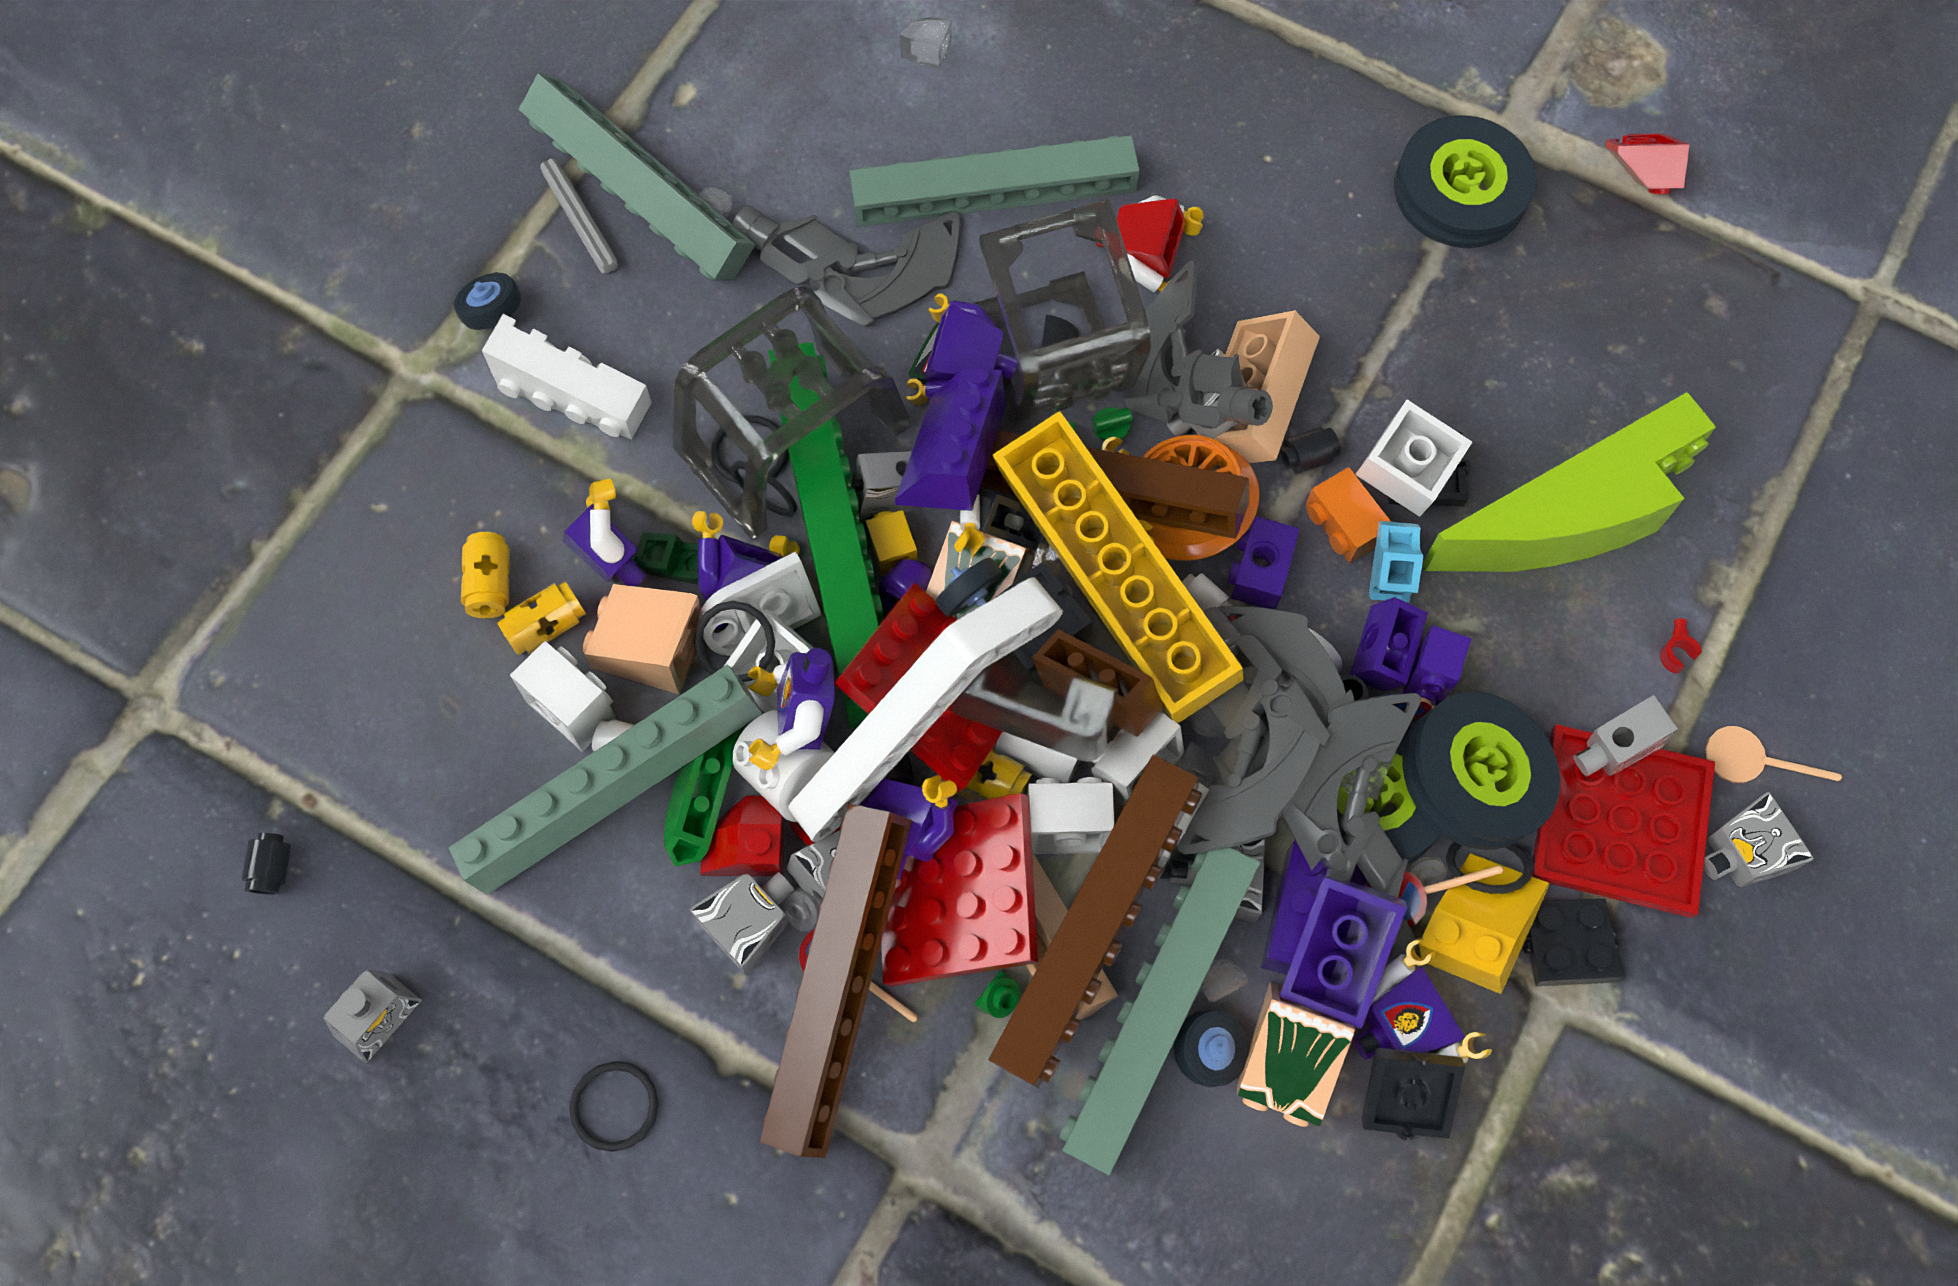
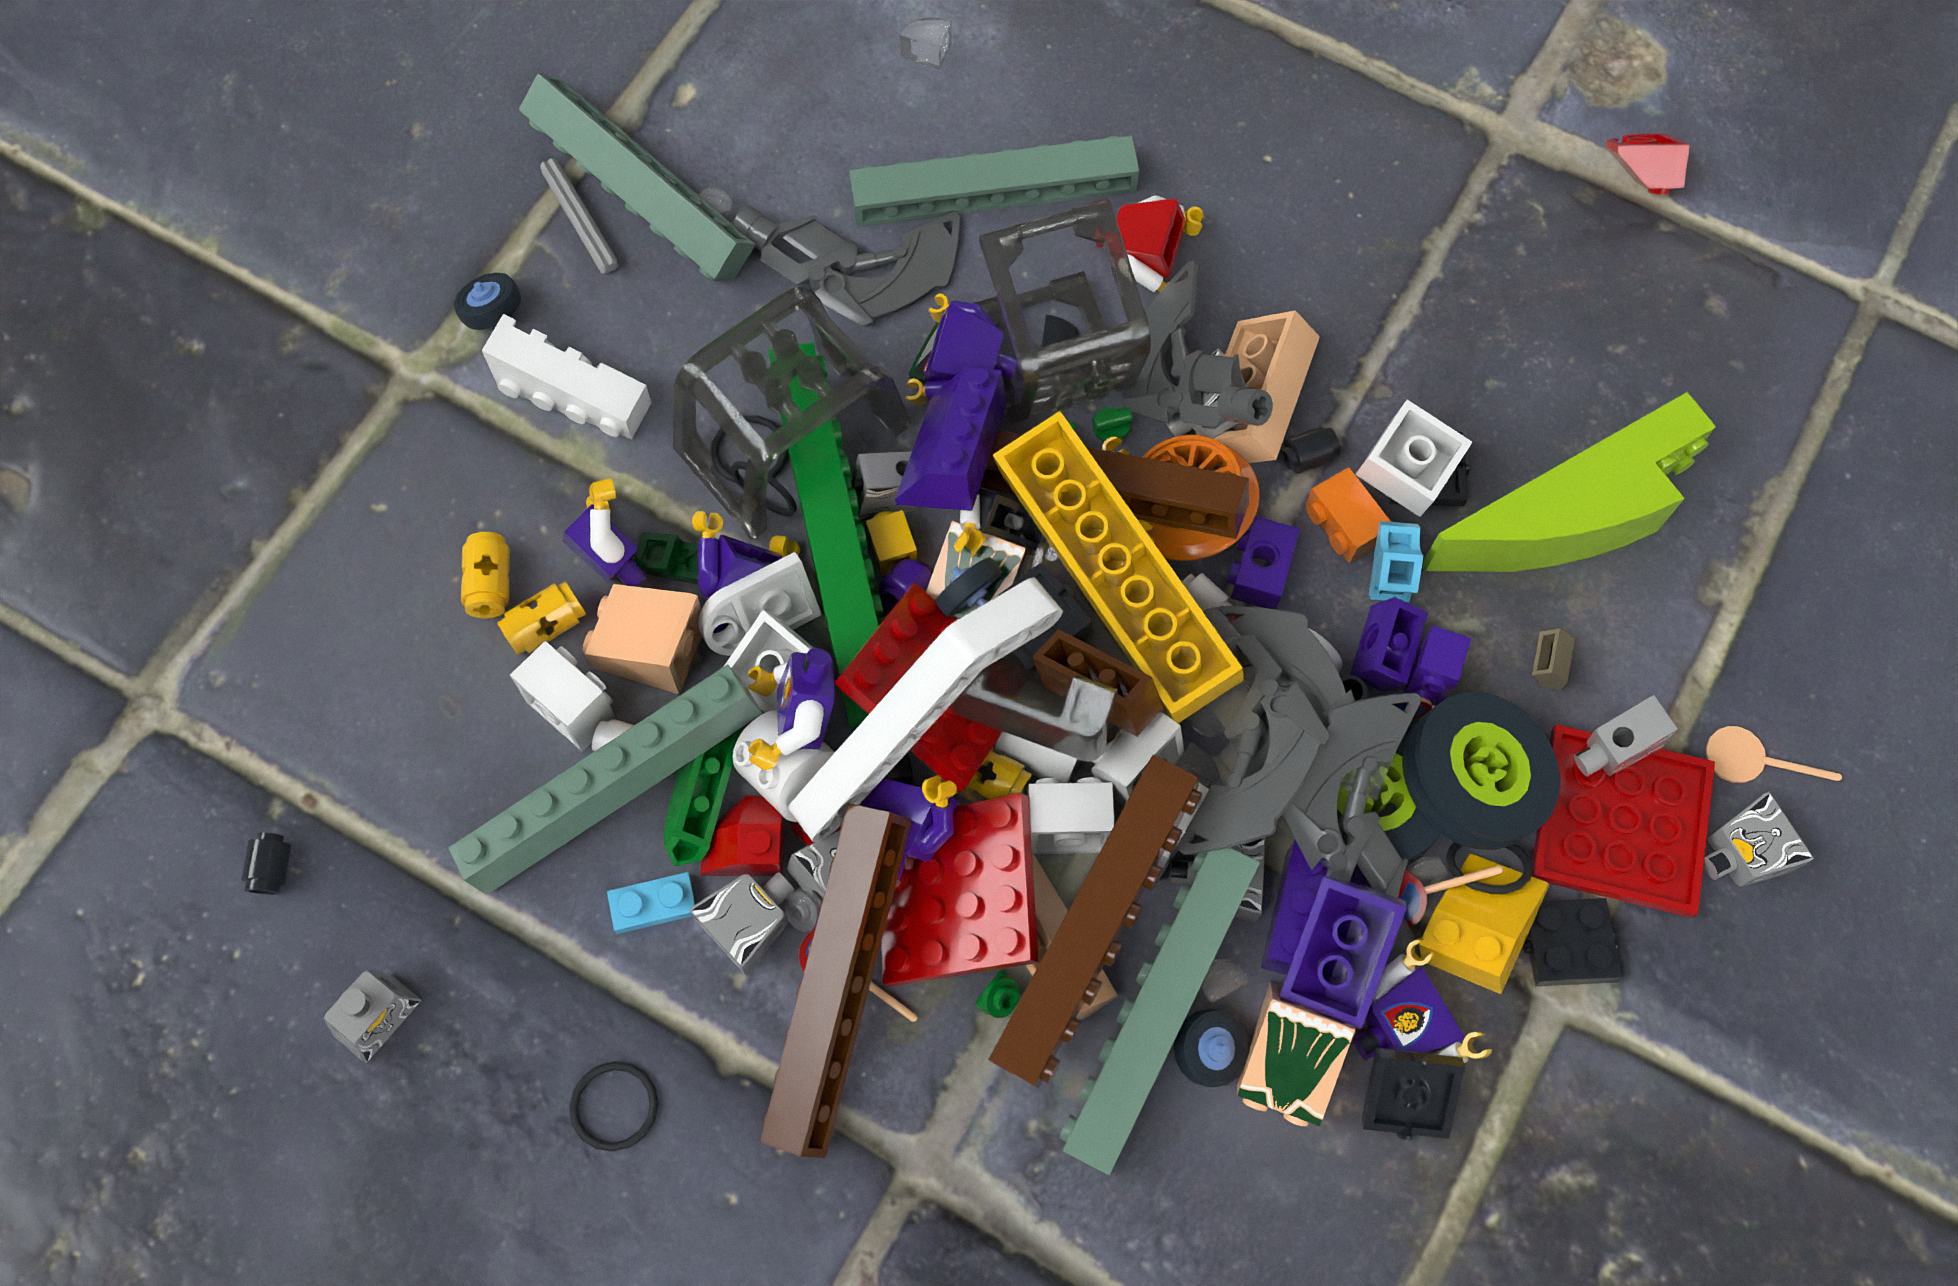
black piece [694,601,776,682] -> none
black wheel [1394,115,1536,248] -> none
red piece [1660,618,1702,674] -> none
none -> medium azure plate [607,872,696,934]
none -> dark tan piece [1532,628,1575,691]

